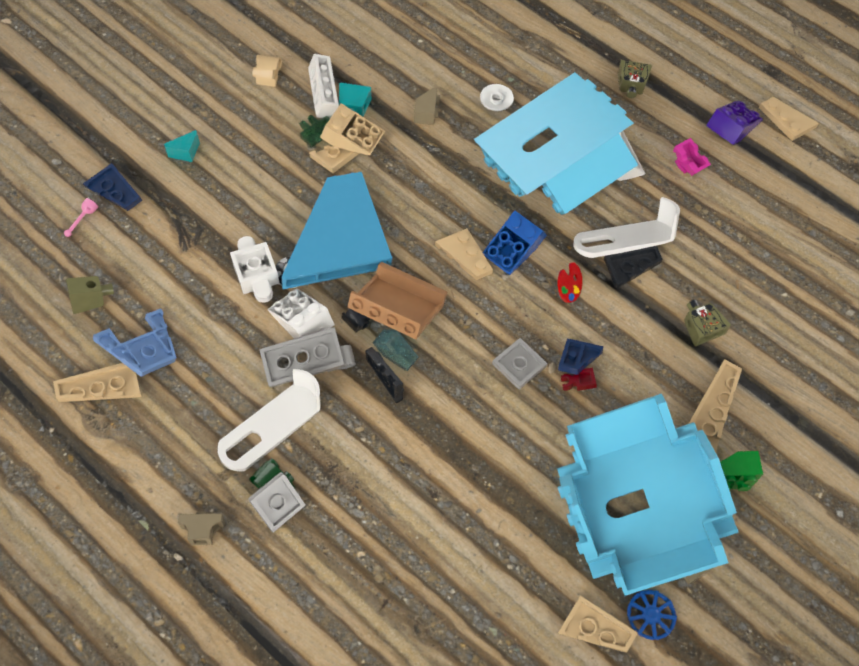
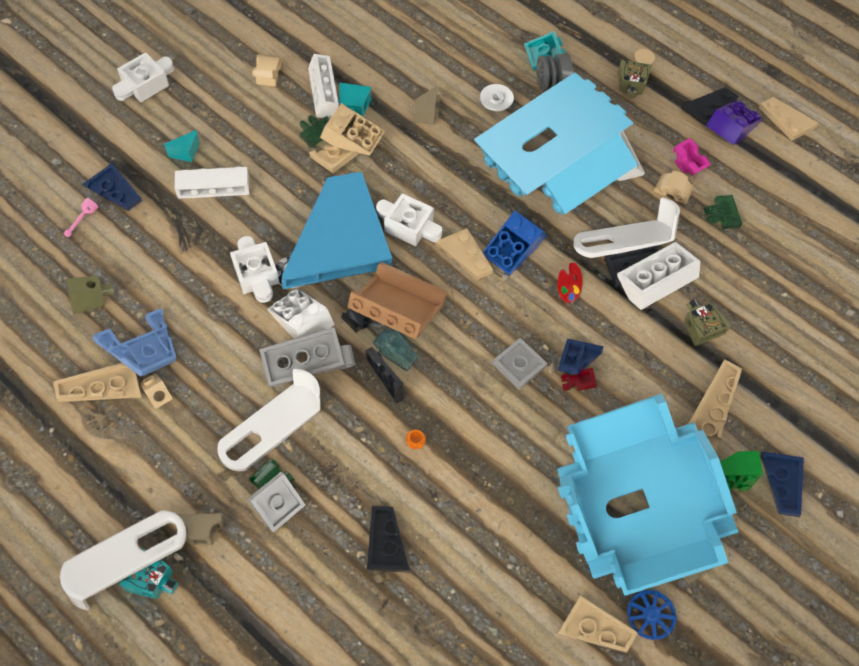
none -> white piece [60,510,186,610]
none -> white brick [112,53,174,102]
none -> teal torso [119,547,178,599]
none -> tan bracket [139,373,172,409]
none -> white brick [175,167,249,199]
none -> black wing [367,506,410,573]
none -> white brick [376,193,442,246]
none -> orange plate [406,430,426,450]
none -> teal plate [524,31,566,71]
none -> dark grey wheel [536,53,573,91]
none -> white slope [617,242,701,310]
none -> tan piece [634,49,655,64]
none -> tan cylinder [654,171,693,205]
none -> black wing [681,87,739,127]
none -> clear green hinge [704,195,743,229]
none -> dark blue wing [761,452,804,517]

